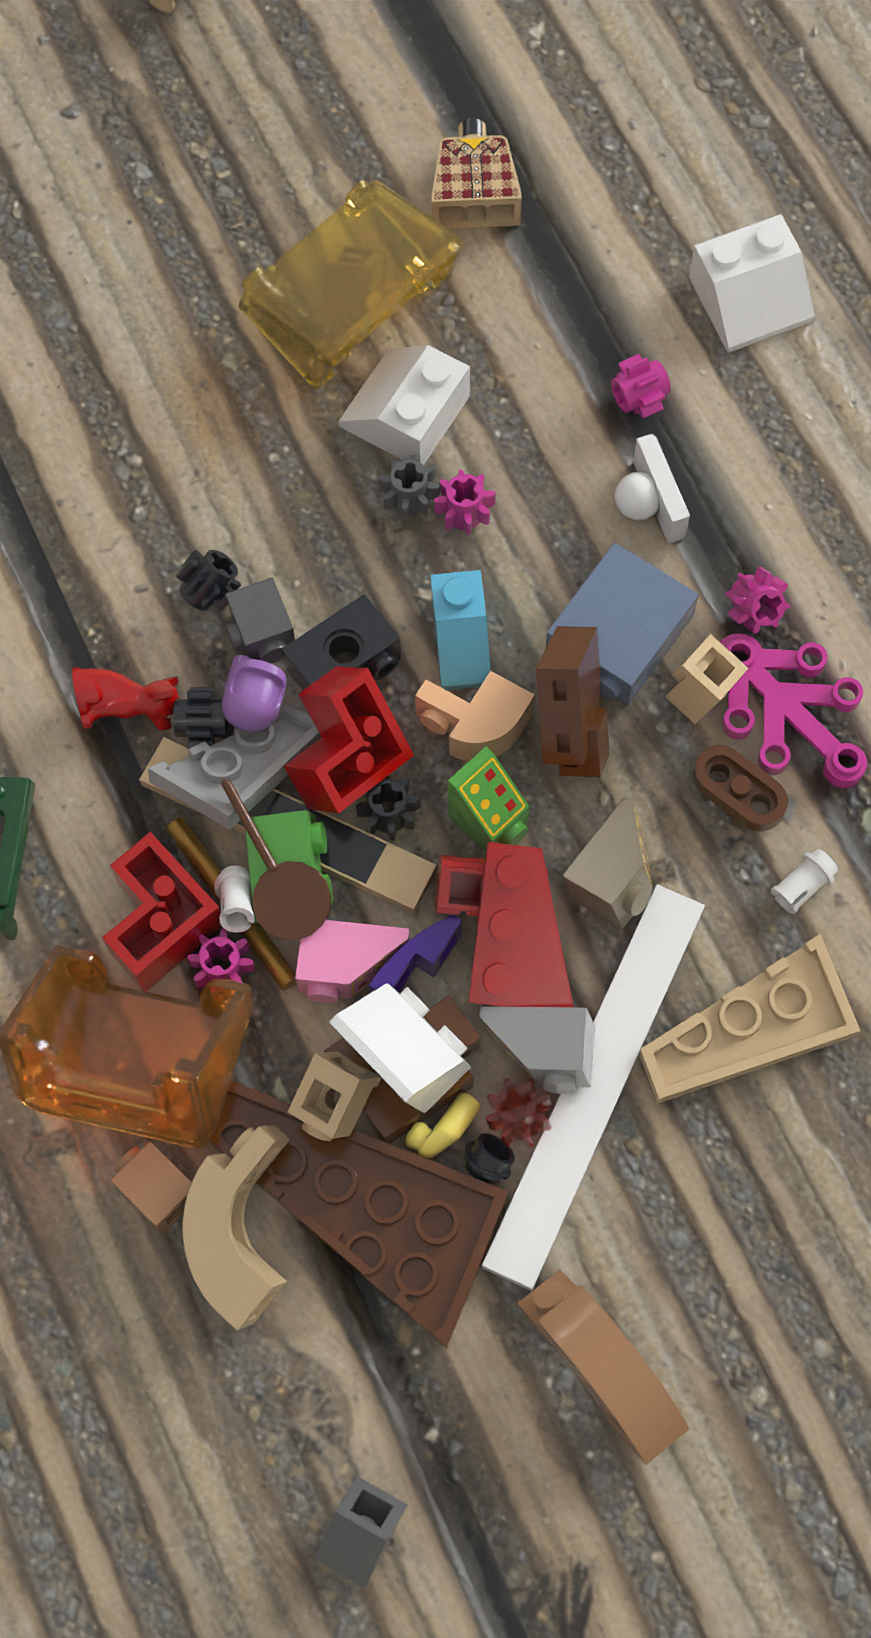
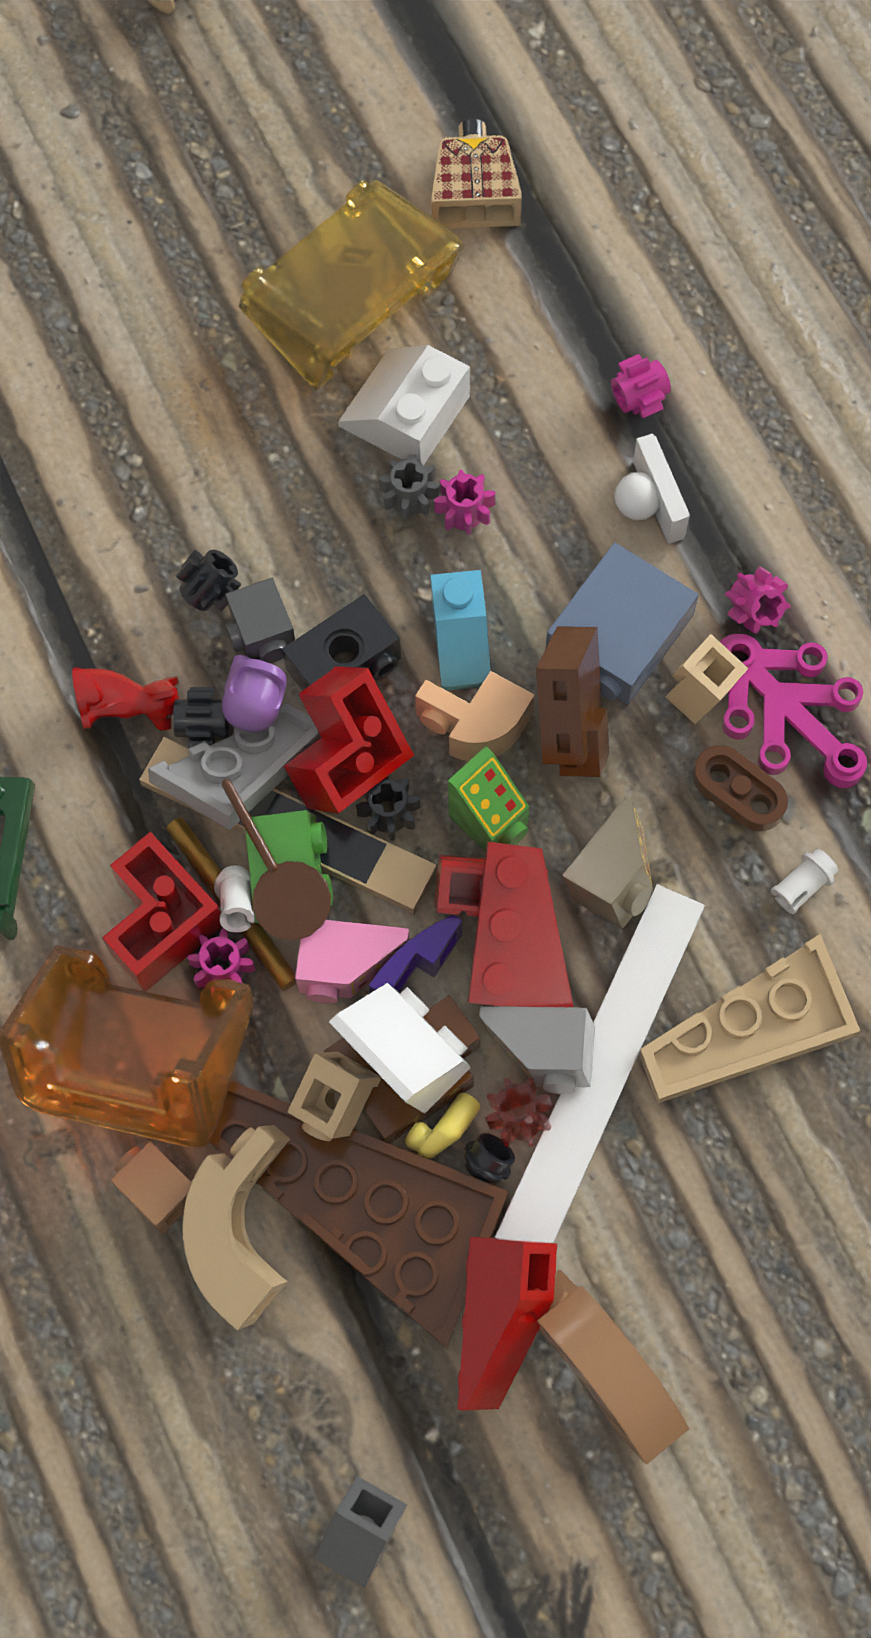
white slope [689,214,815,353] -> none
none -> red slope [457,1237,558,1411]

